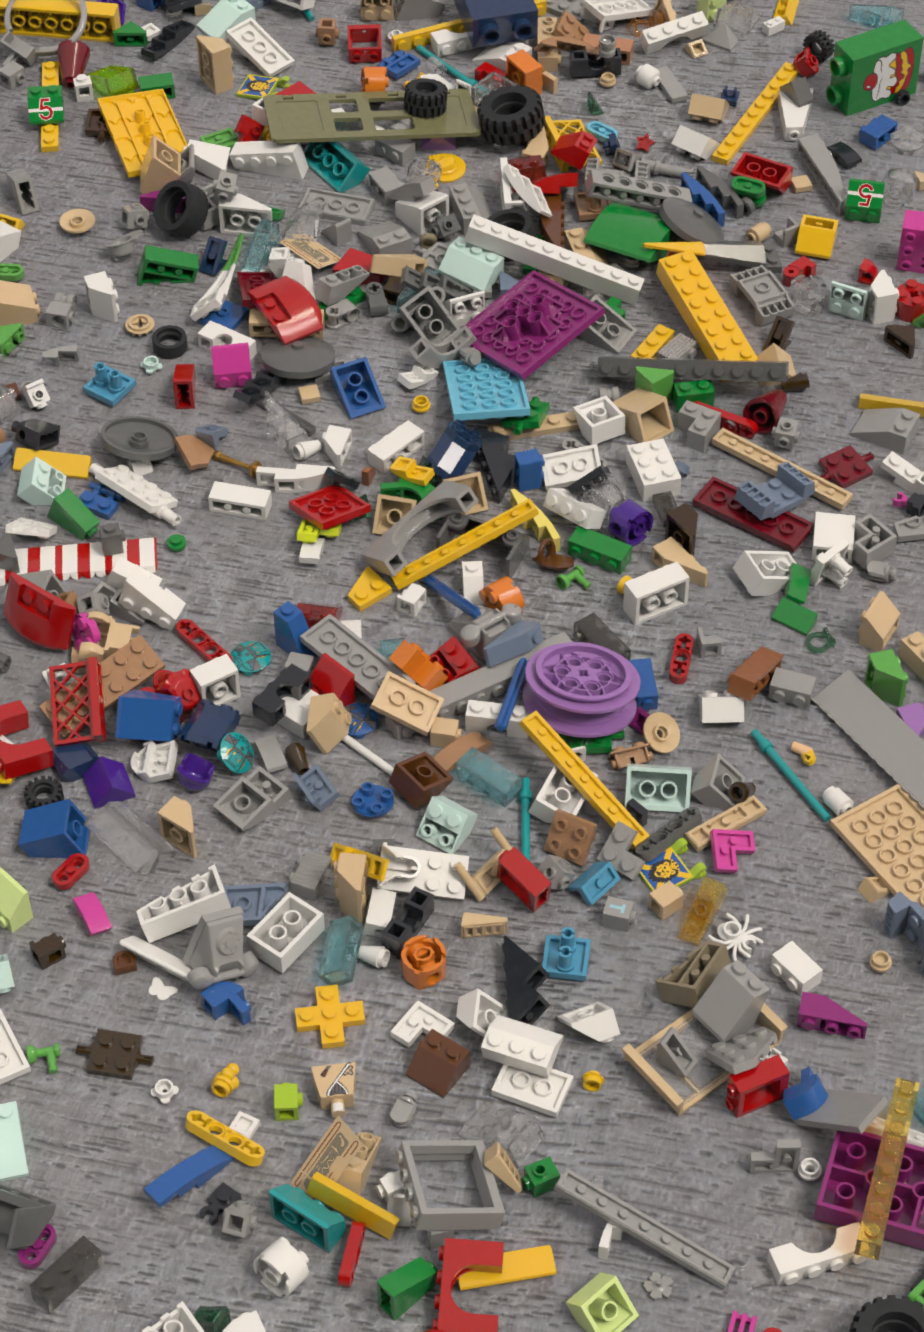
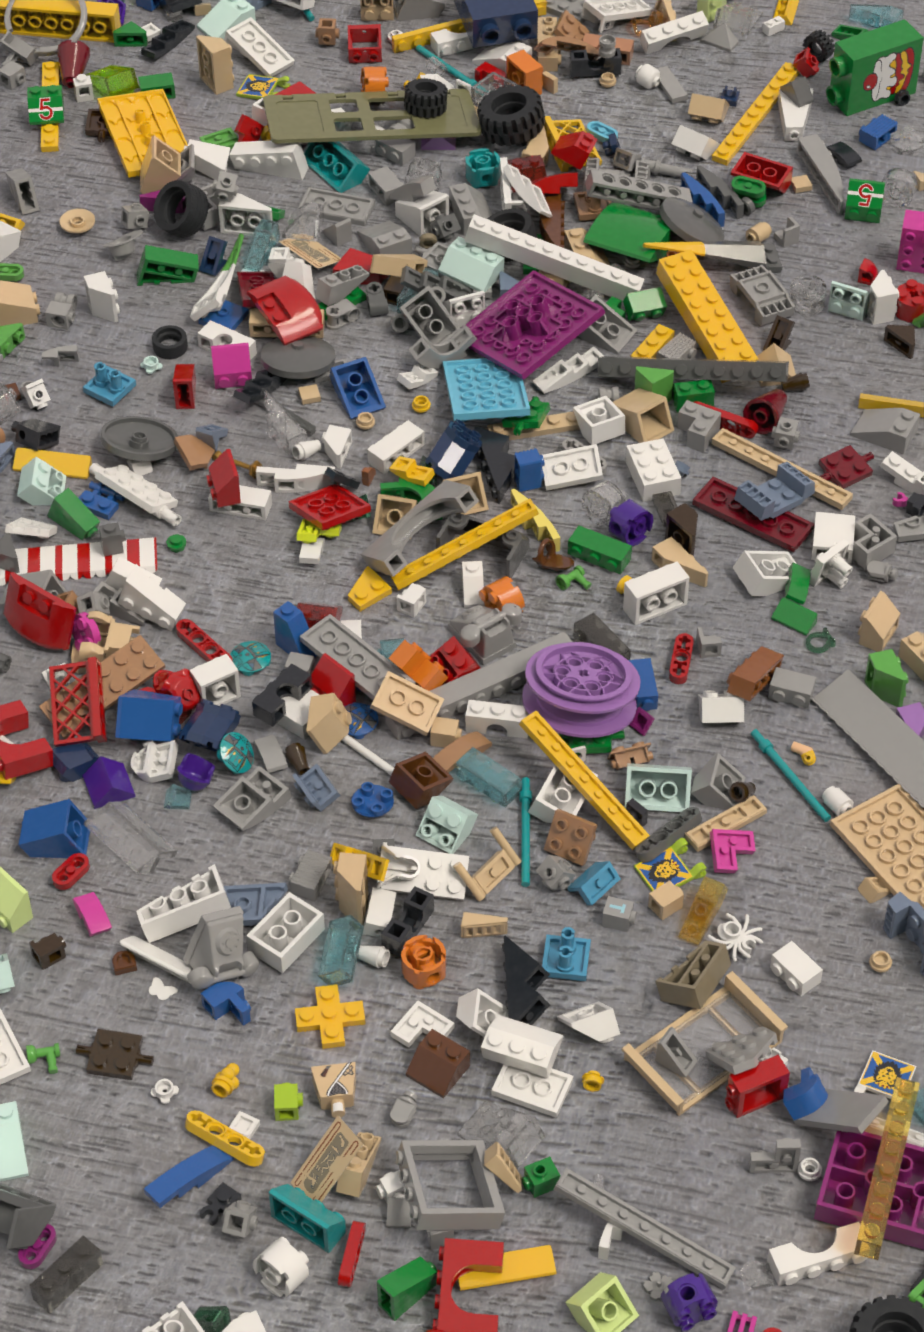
black tyre [24,775,64,810] -> none
tan gear [125,314,155,337] -> none
tan slope [157,796,197,859] -> none
yellow slope [306,1172,400,1240] -> none
blue plate [377,50,420,80] -> none
blue axle [423,575,481,619] -> none
yellow hat [426,153,466,183] -> none
light grey arm [460,347,481,366] -> none
sand blue slope [483,620,543,667] -> none
blue axle [495,657,529,732] -> none
red window [497,846,552,913] -> none
white arch [543,488,606,529] -> none
black plate [567,466,611,495] -> none
clear green slope [587,92,604,116] -> none
light grey plate [597,821,646,880] -> none
red piece [636,133,655,153] -> none
tan dish [643,712,680,753] -> none
tan slope [685,39,709,59] -> none
light grey slope [691,960,770,1042] -> none
red leg [782,255,817,288] -> none
yellow slope [795,214,839,260] -> none
magenta slope [797,991,867,1039] -> none
none -> clear light blue slope [164,784,192,809]
none -> red slope [206,449,241,508]
none -> tan plate [356,412,375,429]
none -> teal brick [465,148,500,189]
none -> white slope [533,347,604,394]
none -> brick [623,287,667,321]
none -> dark purple brick [660,1273,718,1331]
none -> green slope [831,24,868,40]
none -> flag [854,1050,916,1117]

